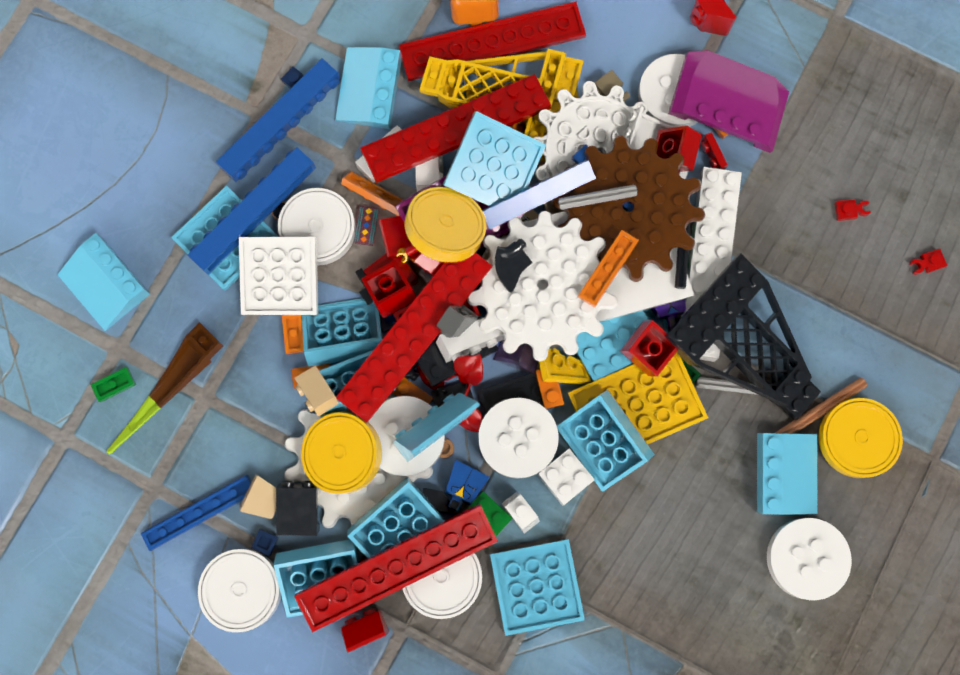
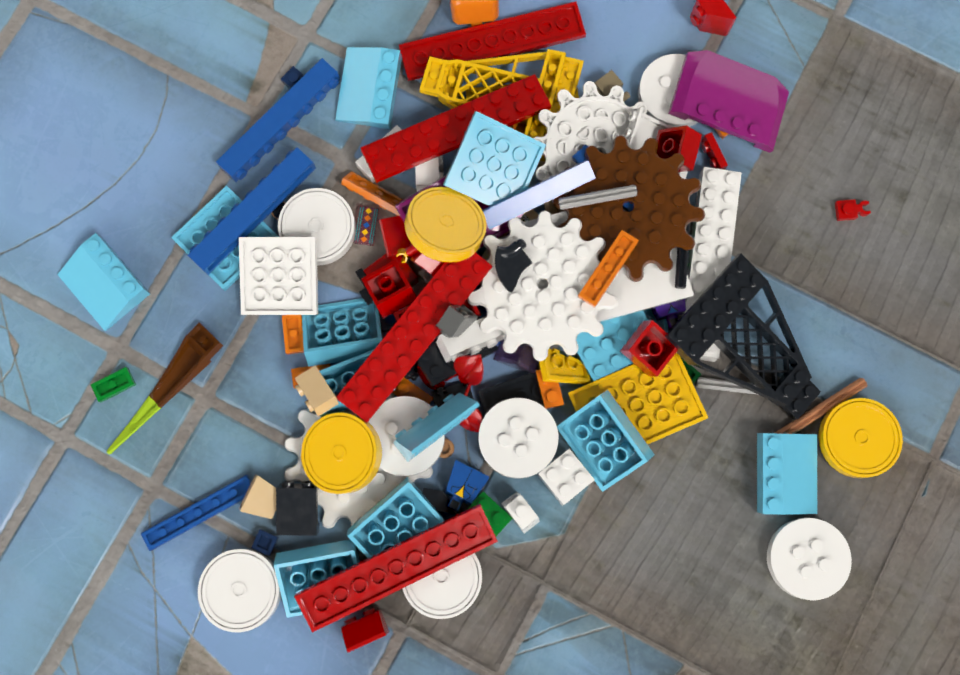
medium azure plate [490,539,585,636] -> none
red plate [909,249,947,275] -> none

